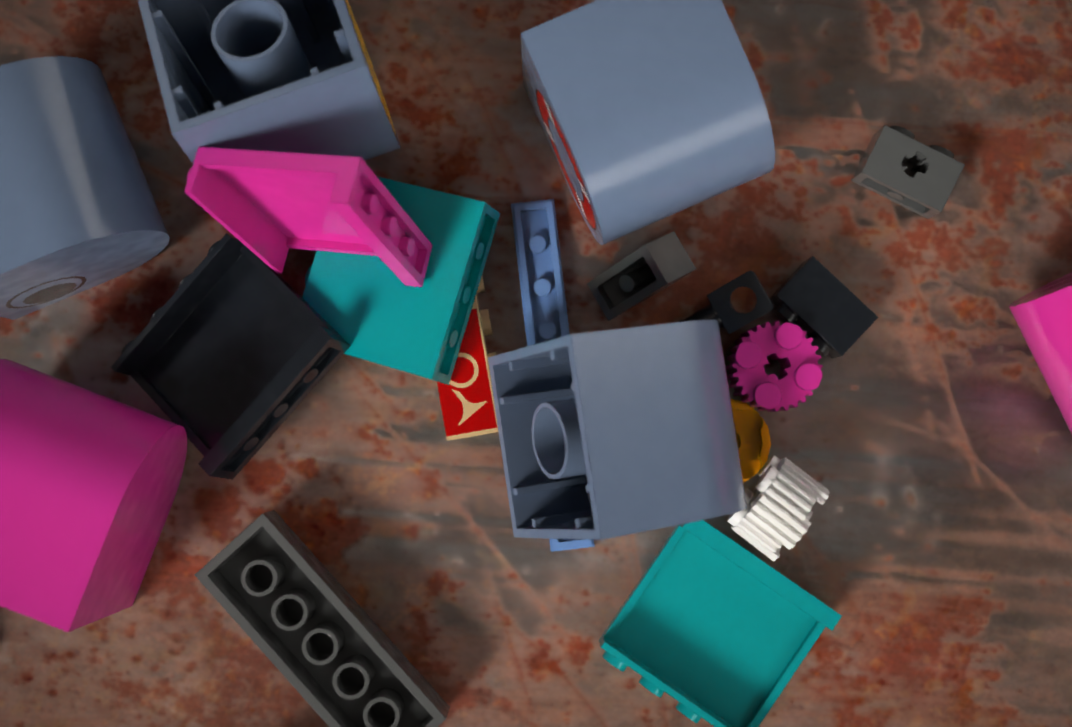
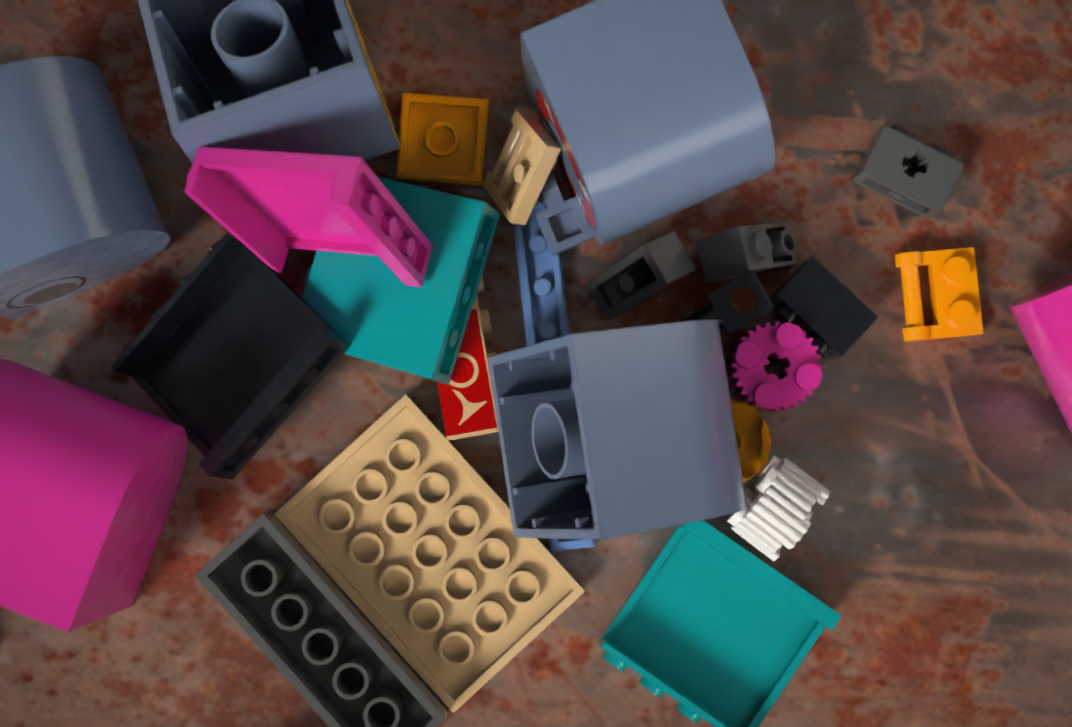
none -> tan plate [274,394,585,713]
none -> light orange tile [395,93,489,188]
none -> tan plate [482,106,561,225]
none -> sand blue plate [535,173,594,256]
none -> dark grey slope [696,222,799,283]
none -> light orange plate [894,247,984,342]

